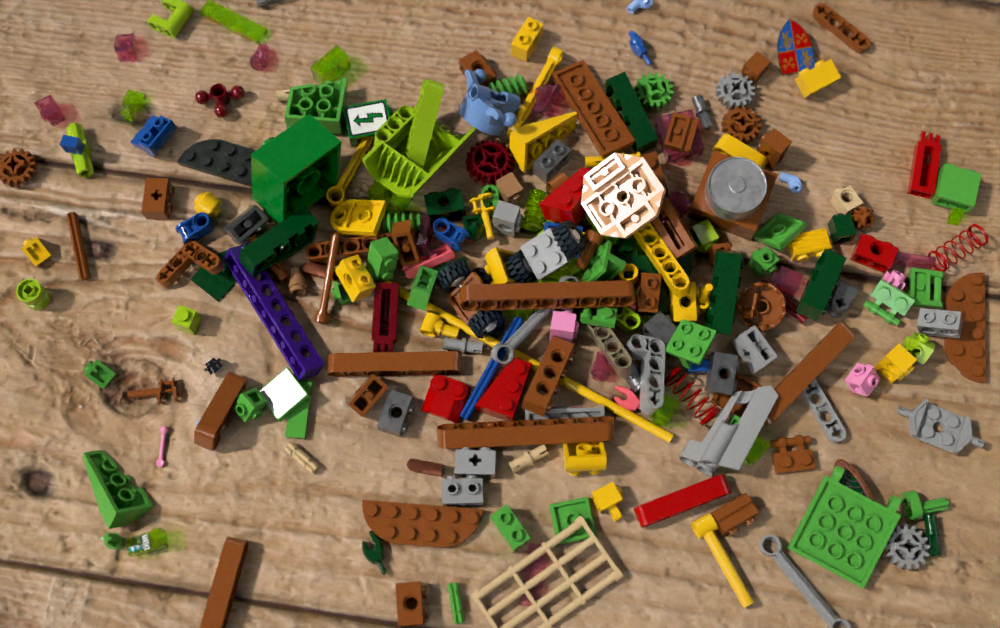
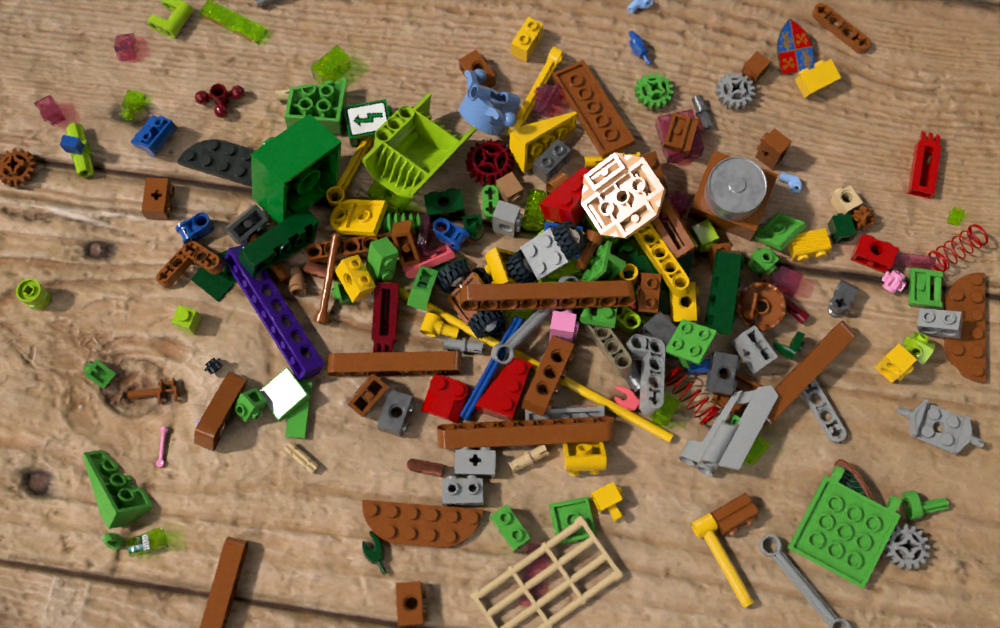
yellow bracket [21,237,52,267] -> none
dark orange axle [66,212,91,281] -> none
yellow head [193,192,222,219] -> none
clear pink cone [250,43,269,71] -> none
lime beam [404,78,444,169] -> none
bright green axle [448,582,465,624] -> none
yellow piece [469,193,496,240] -> none
bright green piece [488,74,528,97] -> none
clear pink cone [591,351,610,381] -> none
dark green wedge [604,71,659,154] -> none
red beam [633,474,732,528] -> none
yellow piece [696,283,713,315] -> none
yellow beam [713,134,768,169] -> none
dark orange gear [721,106,762,144] -> none
dark orange plate [770,435,816,475] -> none
dark green wedge [795,249,847,321] -> none
bright pink brick [845,363,881,397] -> none
bright green plate [863,278,916,326] -> none
dark green axle [923,515,941,557] -> none
bright green brick [931,164,982,214] -> none
none -> dark green plate [773,331,805,360]

